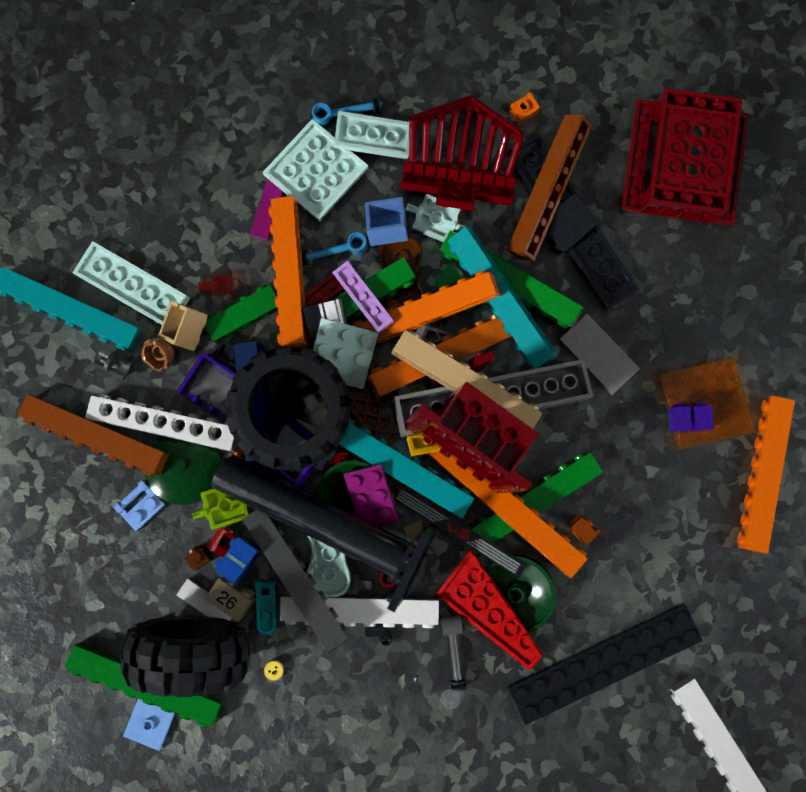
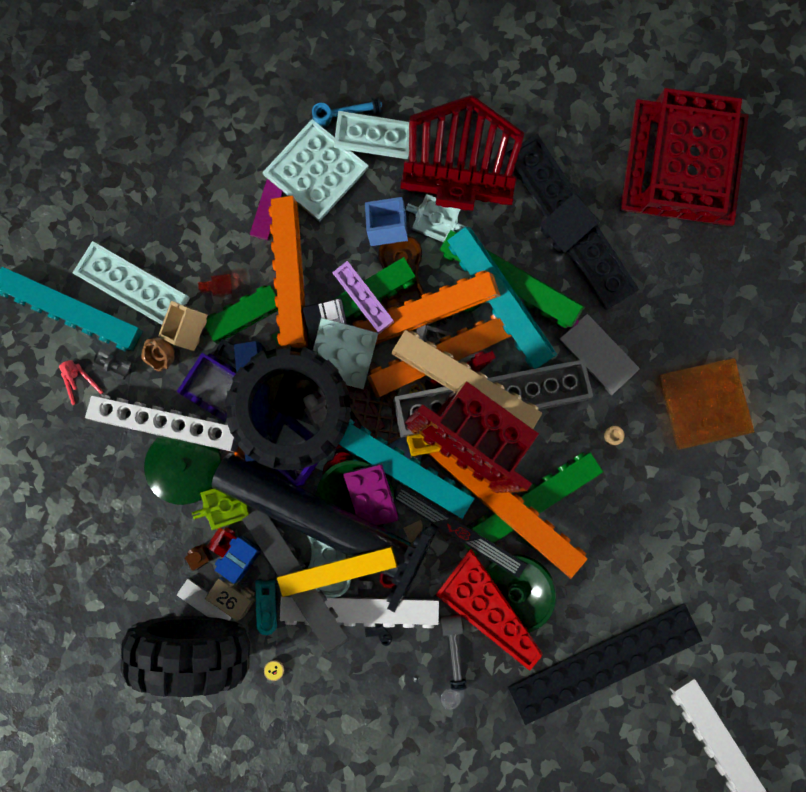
dark orange brick [17,394,169,477] -> none
green brick [65,643,224,727] -> none
light blue plate [113,479,166,531] -> none
light blue plate [123,698,175,751] -> none
dark azure piece [301,232,368,266] -> none
red plate [305,273,344,306] -> none
dark green brick [435,262,465,290] -> none
dark orange brick [507,115,592,261] -> none
orange brick [509,92,540,125] -> none
orange brick [568,514,601,545] -> none
dark purple piece [668,402,714,432] -> none
orange brick [737,396,795,554] -> none
none -> coral plant [59,360,103,405]
none -> yellow tile [277,546,398,597]
none -> tan tile [604,426,625,445]

